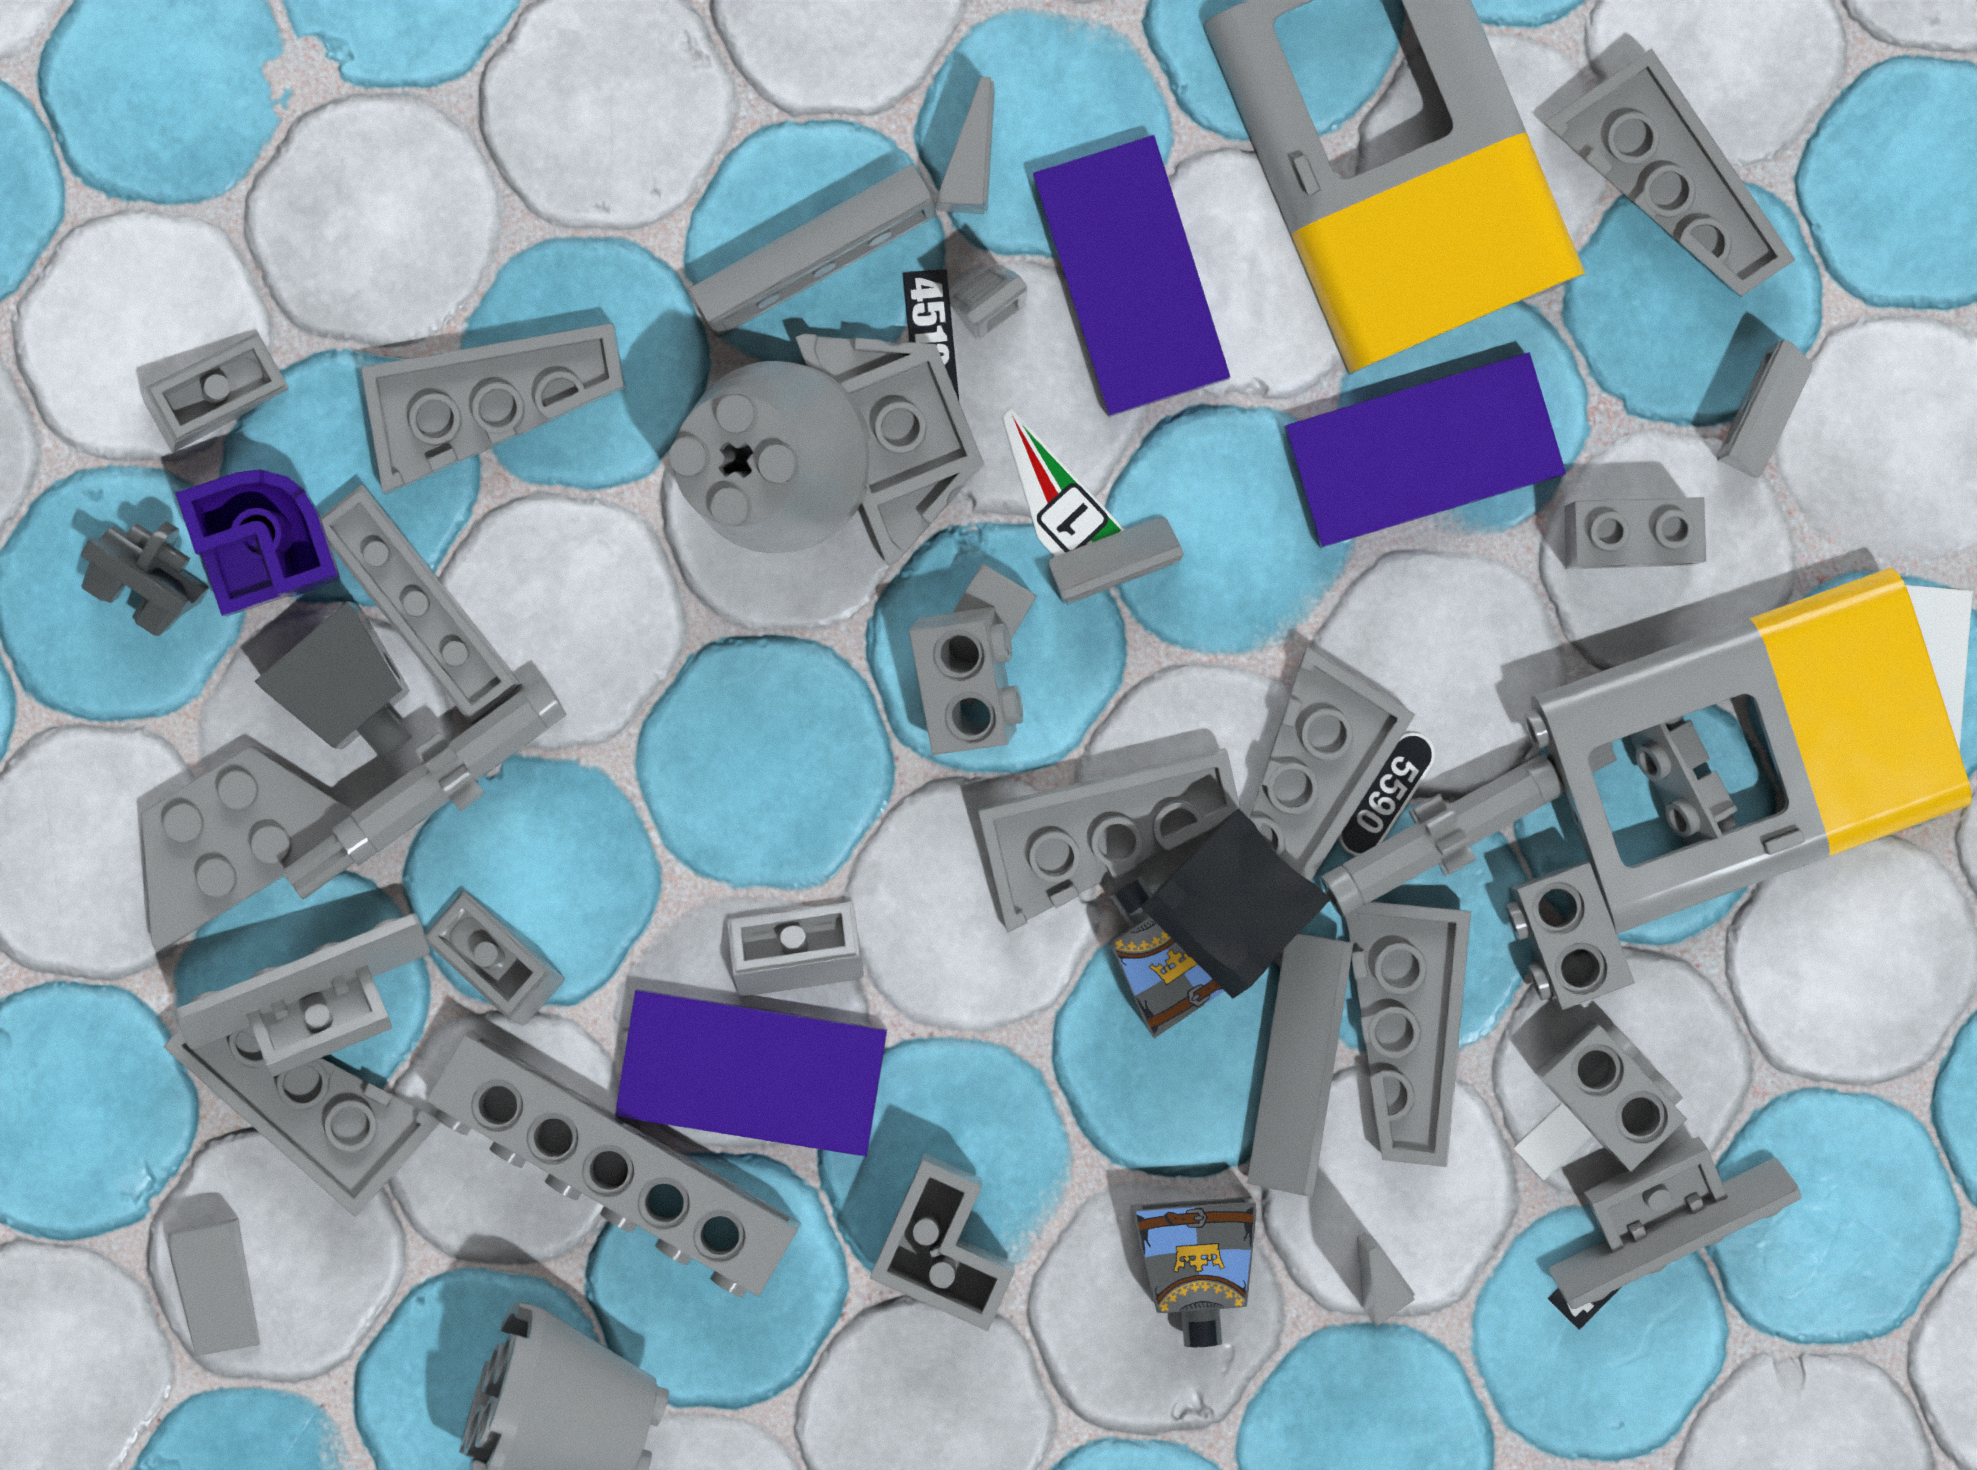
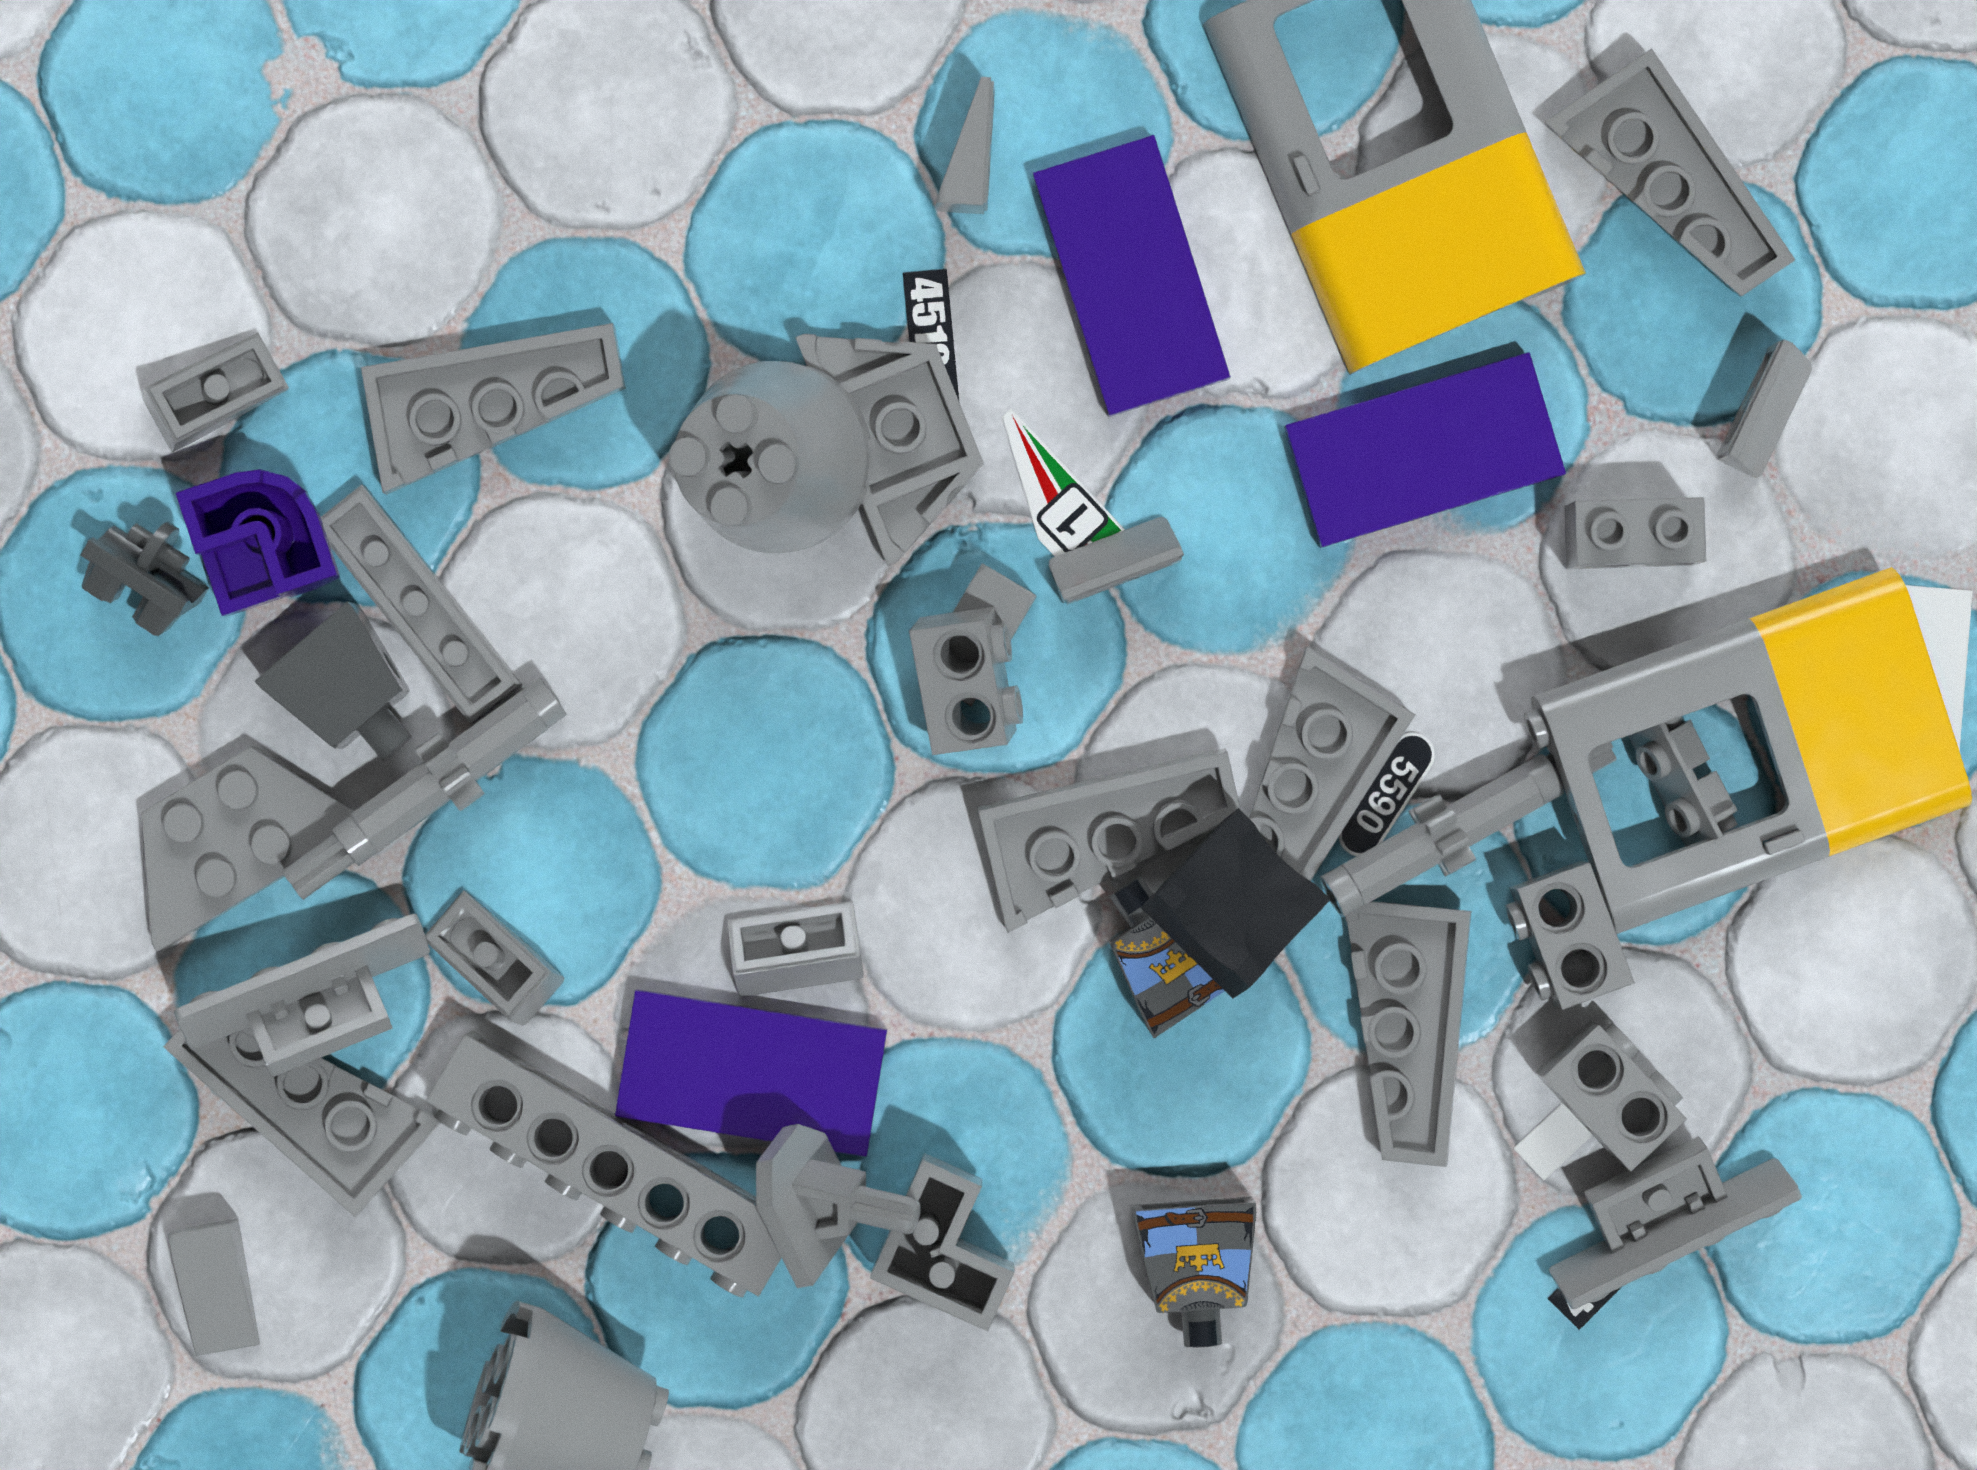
light grey brick [689,164,937,337] -> none
light grey slope [950,265,1027,339] -> none
light grey tile [1247,933,1353,1196] -> none
light grey slope [1357,1232,1415,1327] -> none
none -> light grey piece [756,1124,921,1288]

